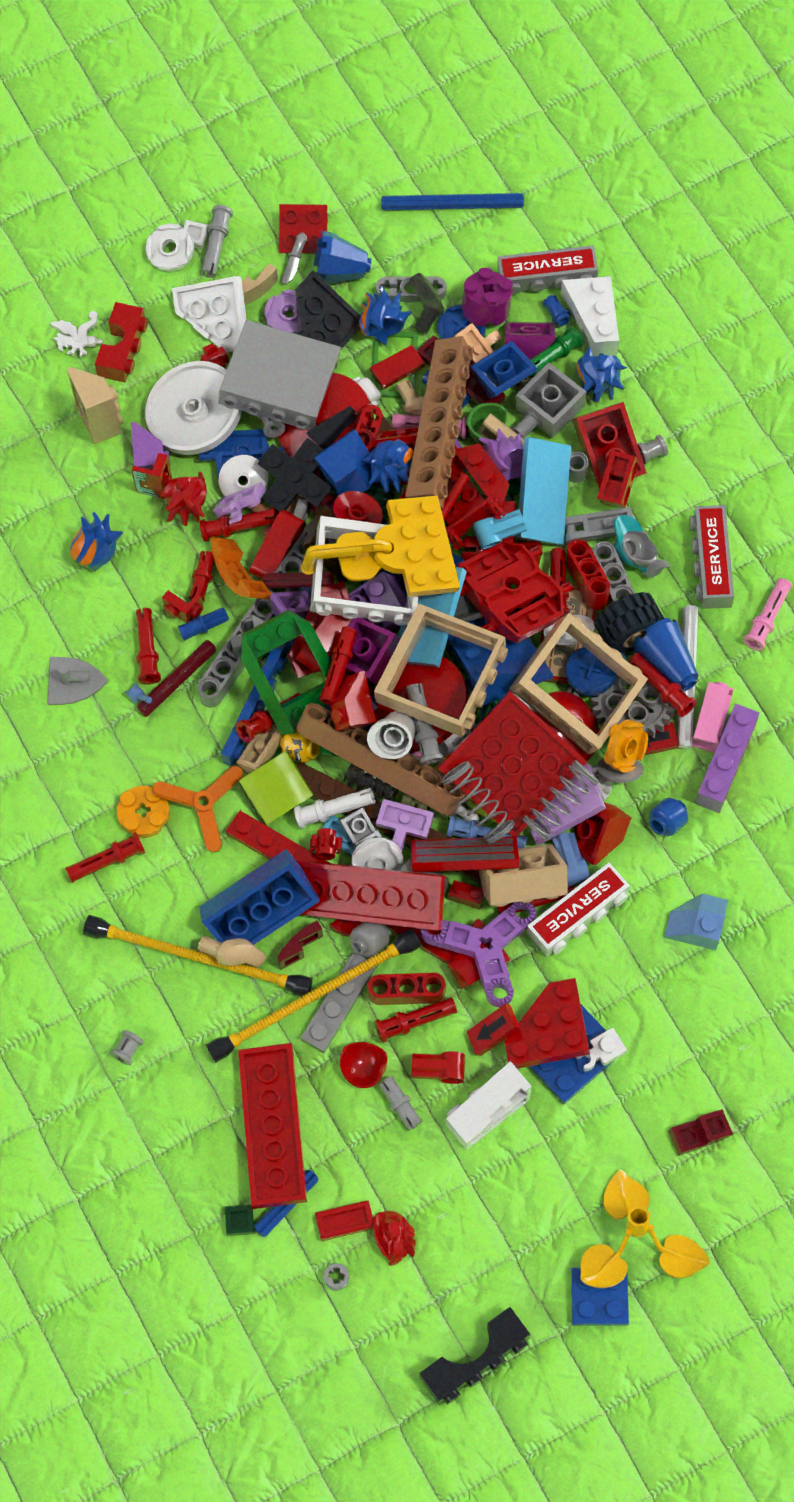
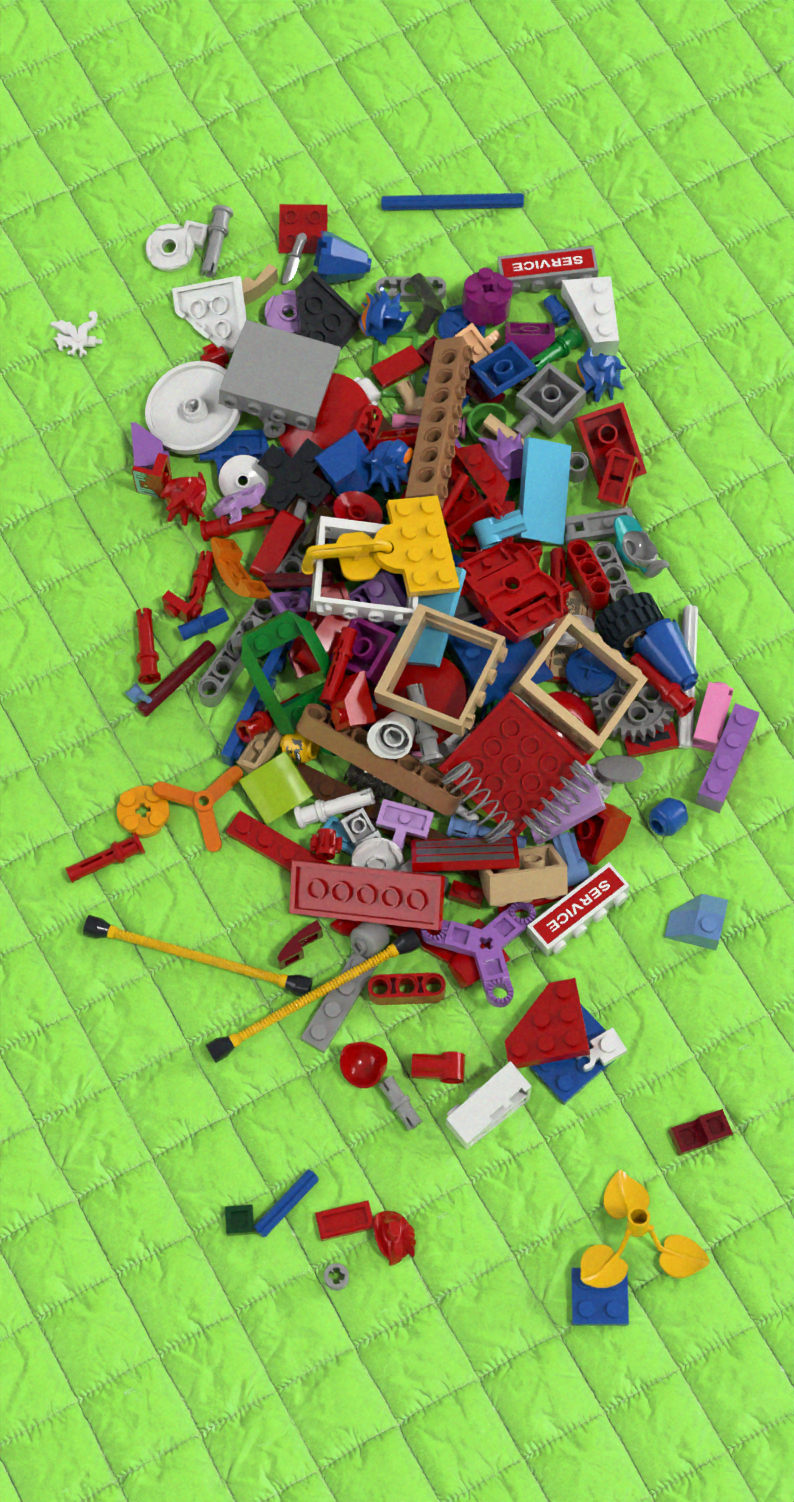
light grey shield [48,657,108,705] -> none
tan slope [67,367,123,445] -> none
blue hair [70,512,123,571] -> none
red arch [95,302,148,383] -> none
light grey bush [110,1030,144,1066] -> none
tan arm [198,936,266,968] -> none
blue slope [199,849,320,945] -> none
red plate [238,1043,308,1209] -> none
black slope [306,406,358,450] -> none
red pin [374,997,457,1043] -> none
black arch [419,1307,530,1405] -> none
red tile [466,1004,520,1056] -> none
light orange plate [604,719,648,773] -> none
light grey bush [637,435,668,464] -> none
brick [689,505,734,609] -> none
bright pink pin [743,578,792,651] -> none

